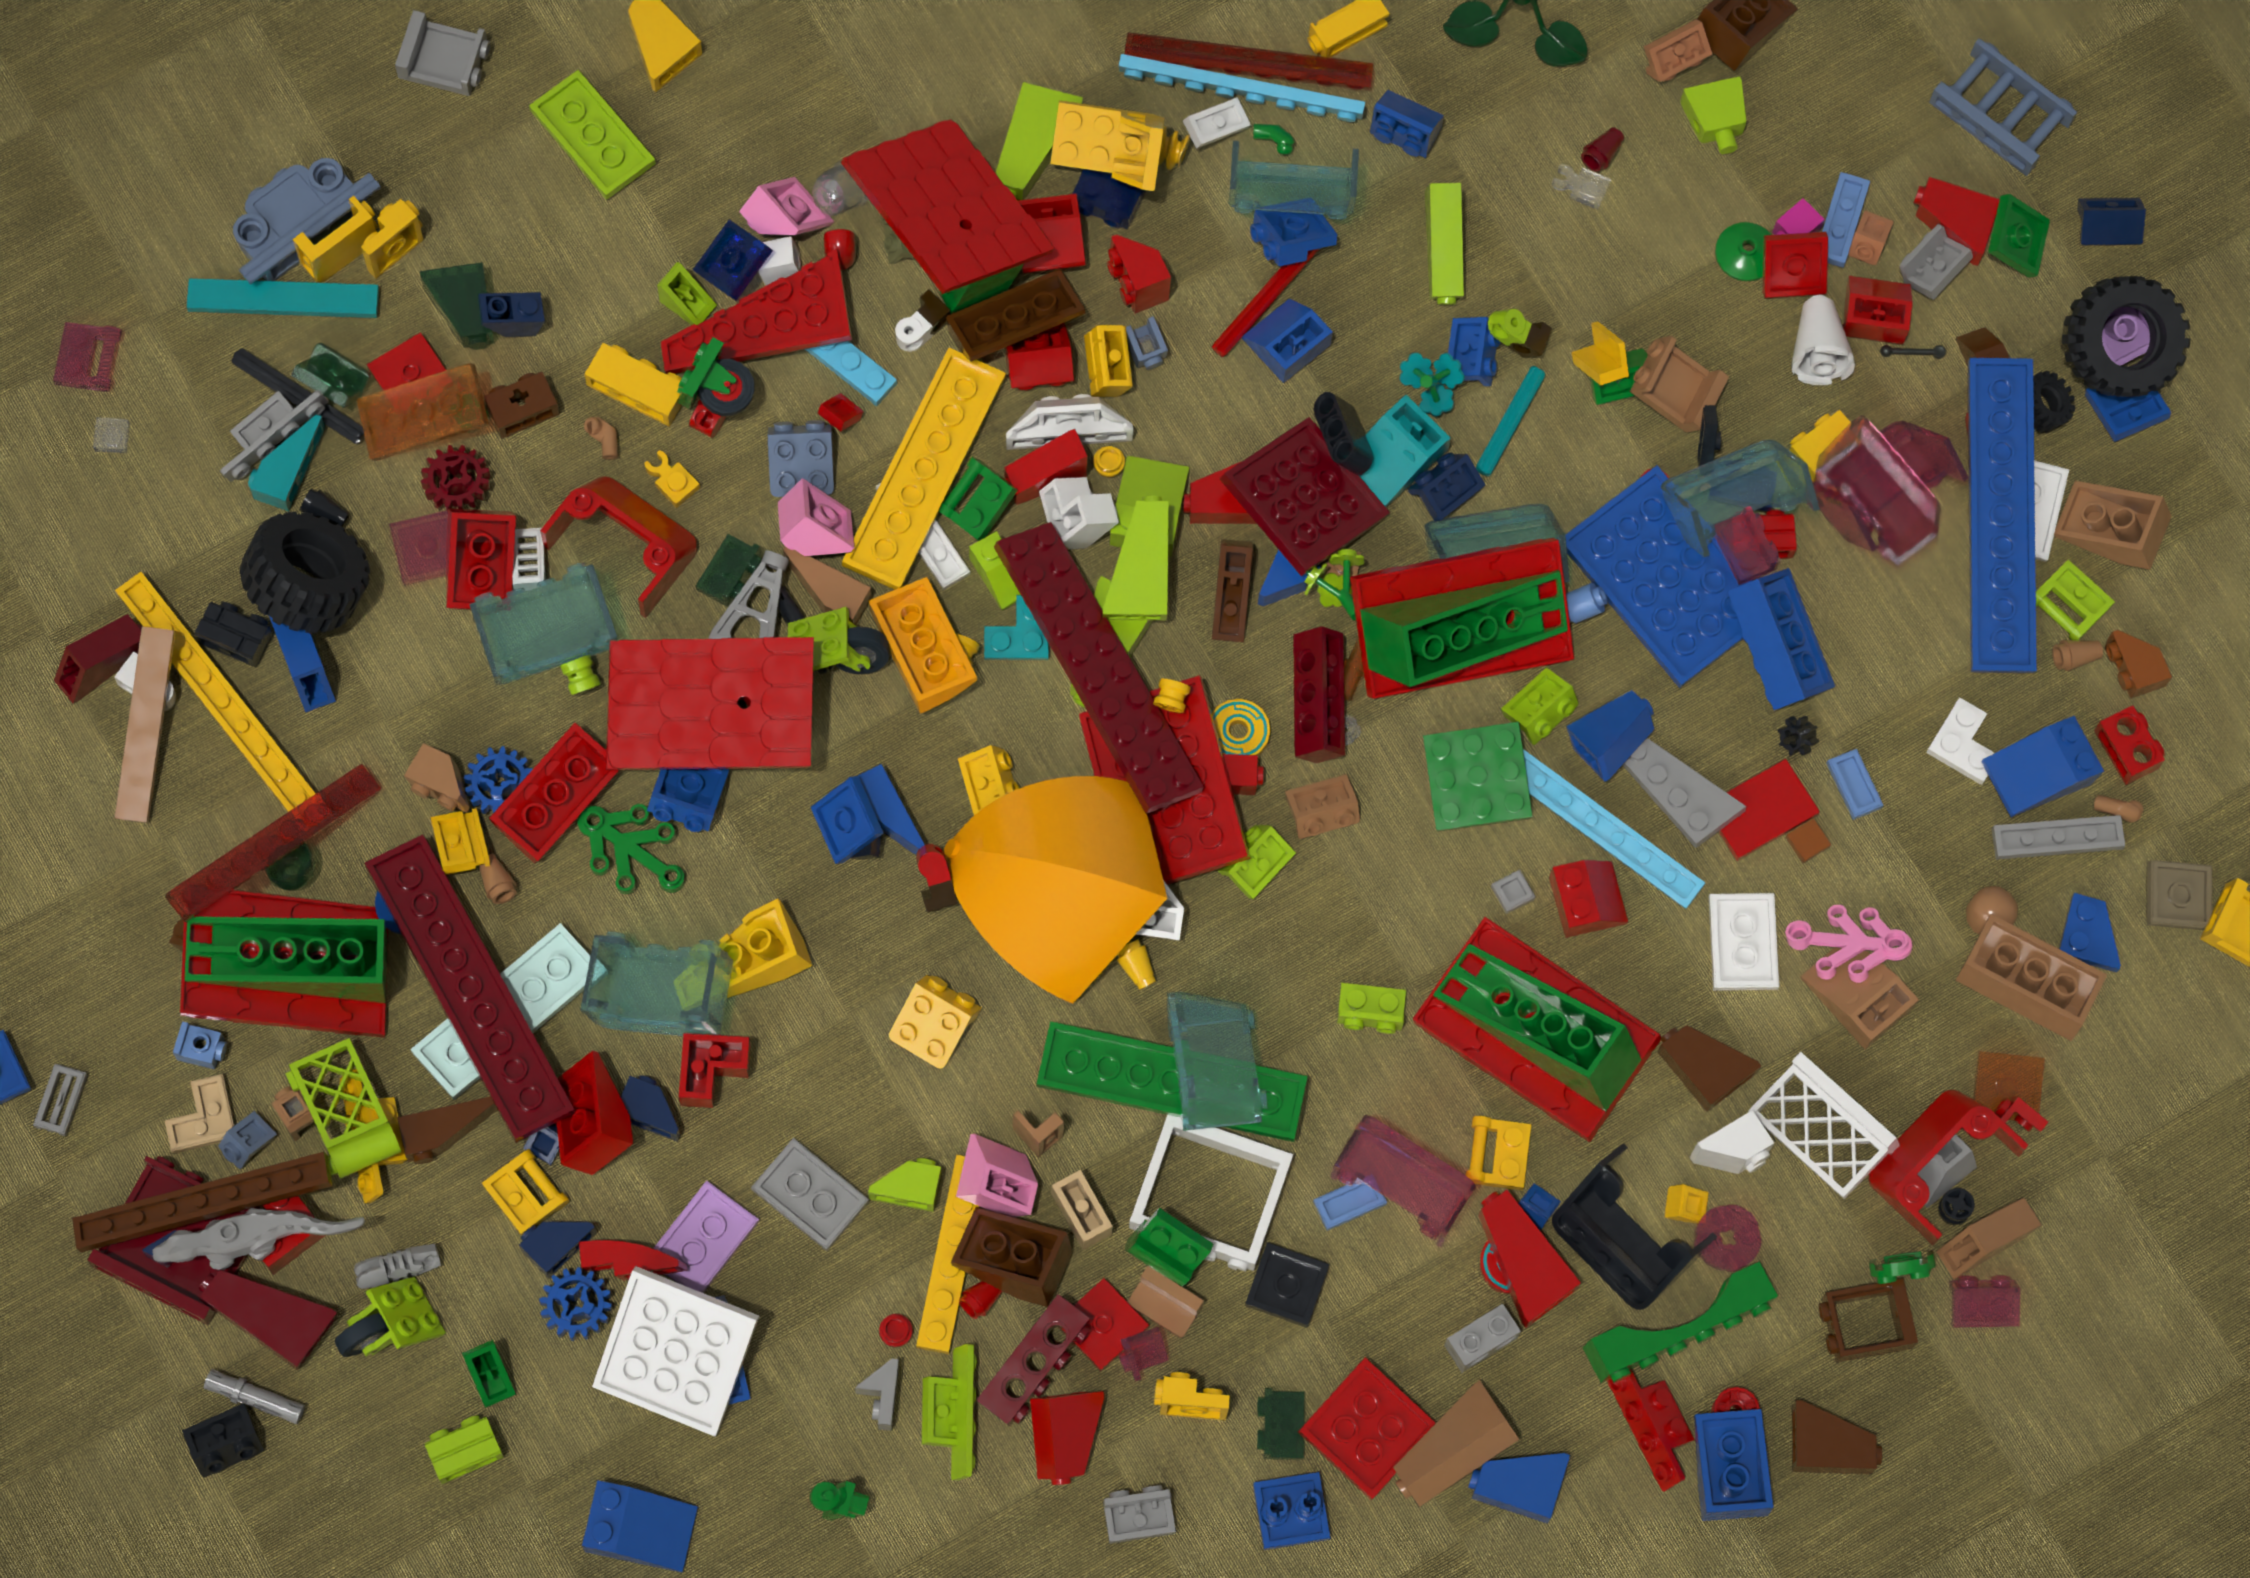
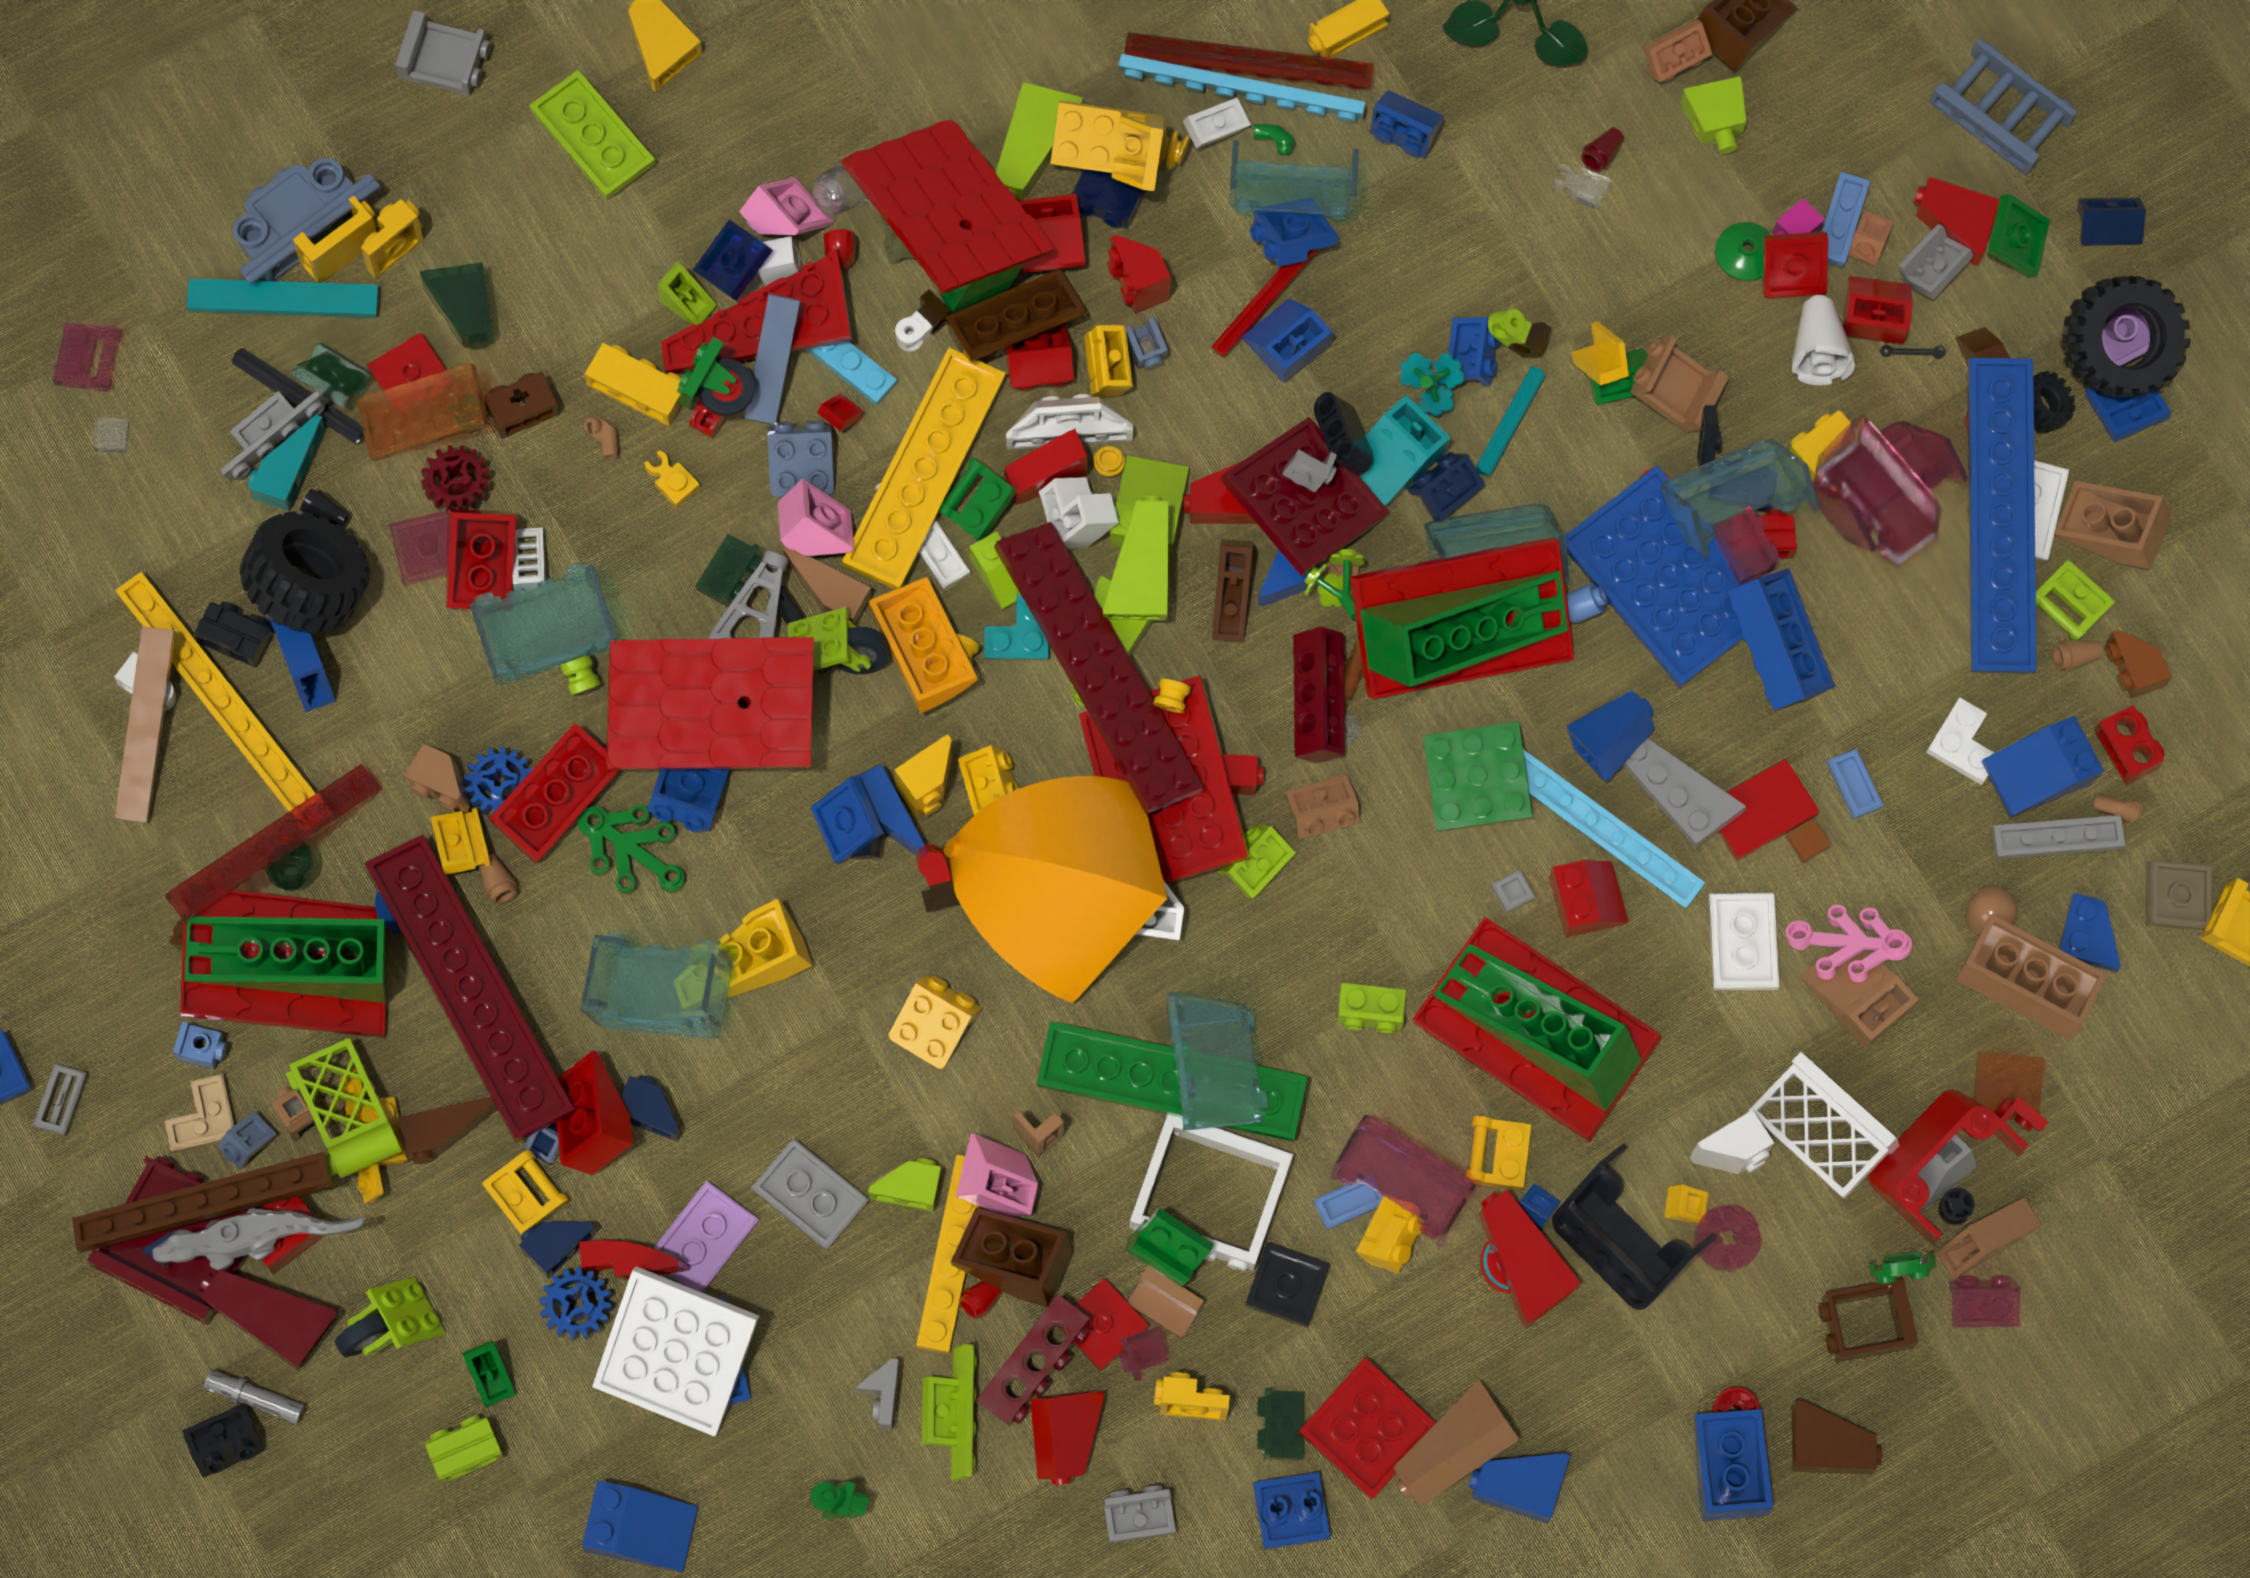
dark red slope [54,614,142,704] -> none
light grey hinge [354,1244,441,1289] -> none
light aqua plate [411,923,604,1100] -> none
dark blue slope [478,292,545,337] -> none
red windscreen [540,476,697,618] -> none
red brick [679,1033,751,1108] -> none
red plate [879,1314,912,1347] -> none
tan brick [1051,1169,1113,1250] -> none
yellow cone [1117,939,1156,990] -> none
yellow tile [1212,699,1271,756] -> none
lime slope [1425,183,1464,305] -> none
light grey brick [1444,1304,1521,1373] -> none
lime bracket [1501,667,1579,745] -> none
green arch [1582,1261,1778,1383] -> none
red bracket [1607,1369,1694,1492] -> none
reddish brown slope [1658,1025,1761,1112] -> none
black gear [1777,716,1819,756] -> none
none -> sand blue tile [744,293,801,424]
none -> yellow slope [894,734,952,818]
none -> light grey bracket [1282,449,1337,492]
none -> yellow brick [1356,1194,1427,1274]

